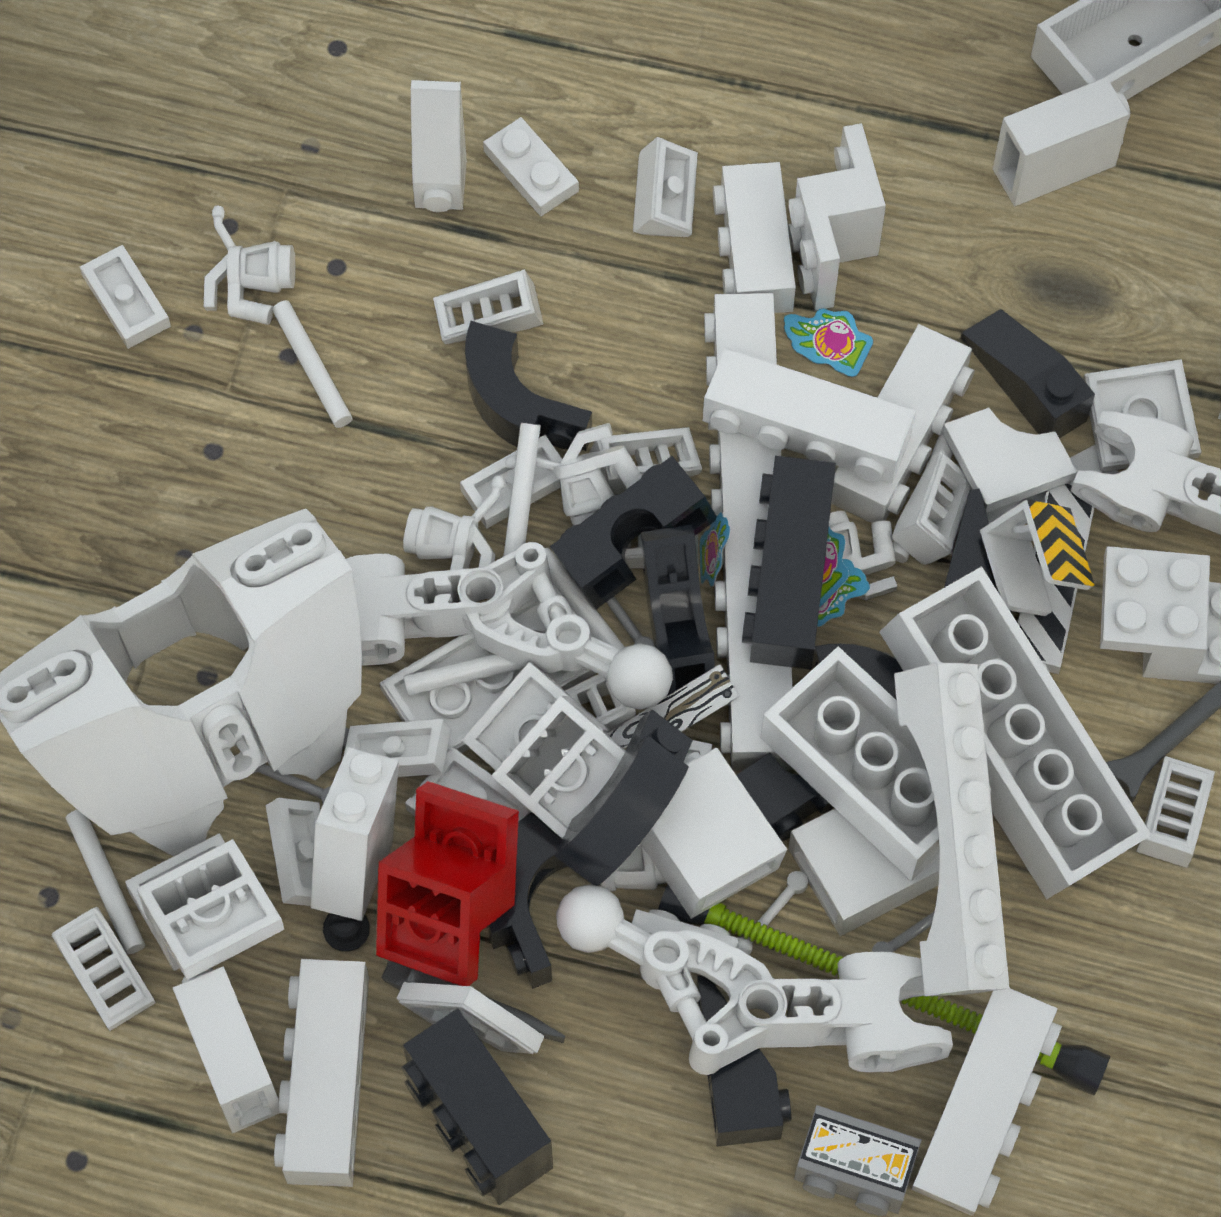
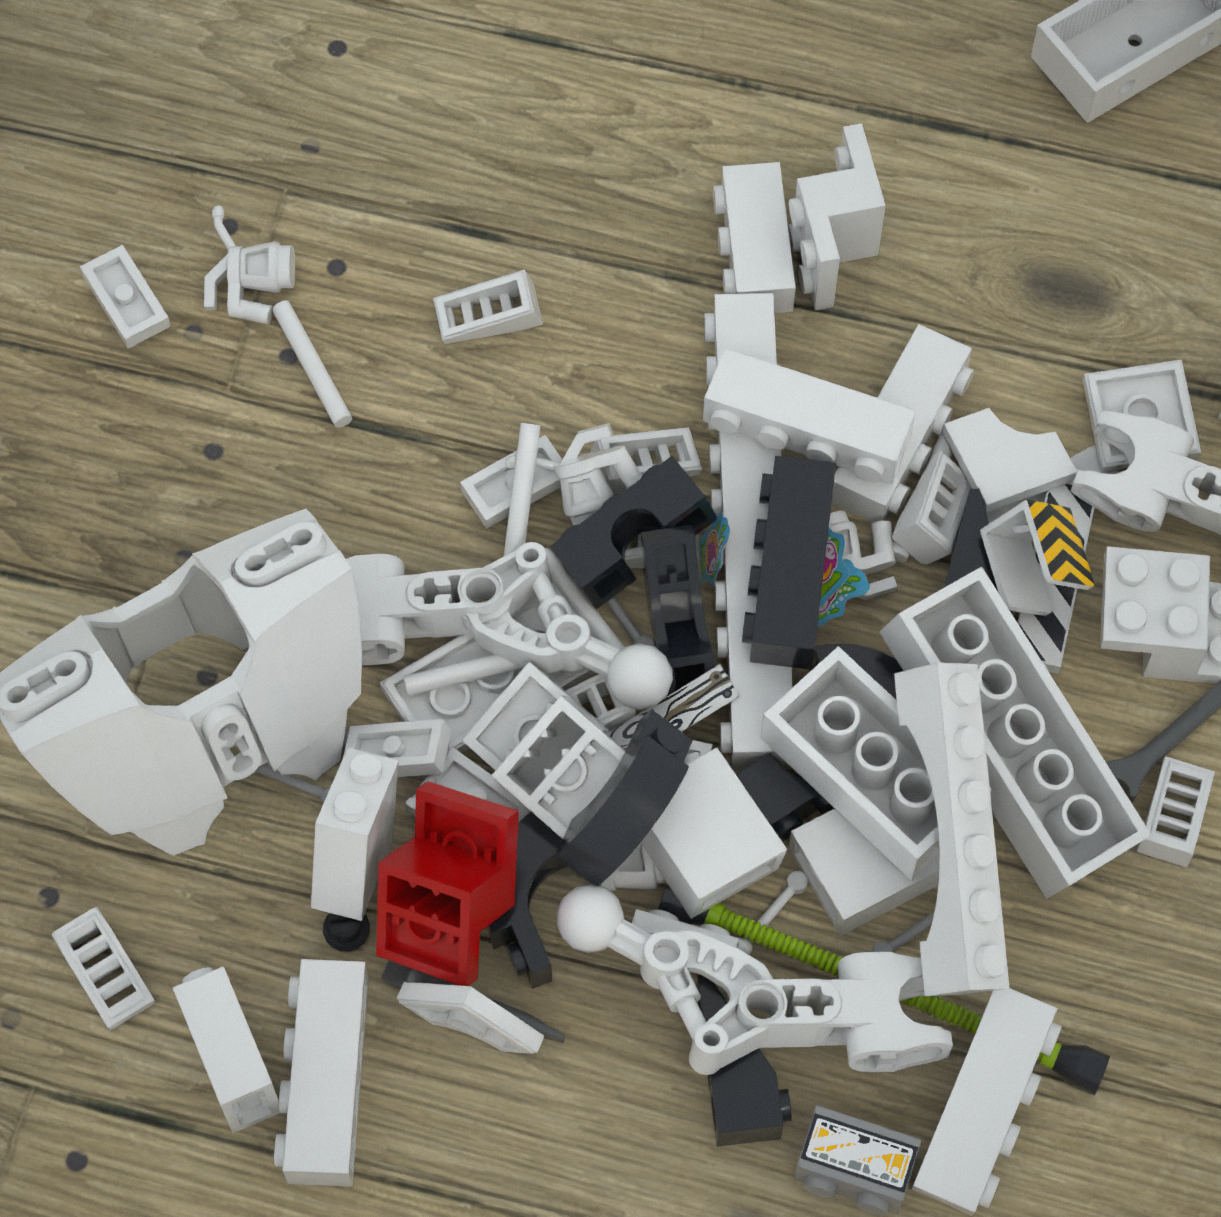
white bar [66,810,145,954] -> none
white bracket [125,833,284,980] -> none
white plate [266,798,321,906] -> none
black brick [401,1008,553,1205] -> none
white piece [403,475,505,570] -> none
white slope [411,80,467,212] -> none
black arch [465,321,592,451] -> none
white plate [483,117,579,216] -> none
white slope [633,137,698,237] -> none
sticker [784,308,873,377] -> none
black slope [961,309,1095,439] -> none
white brick [993,77,1130,207] -> none

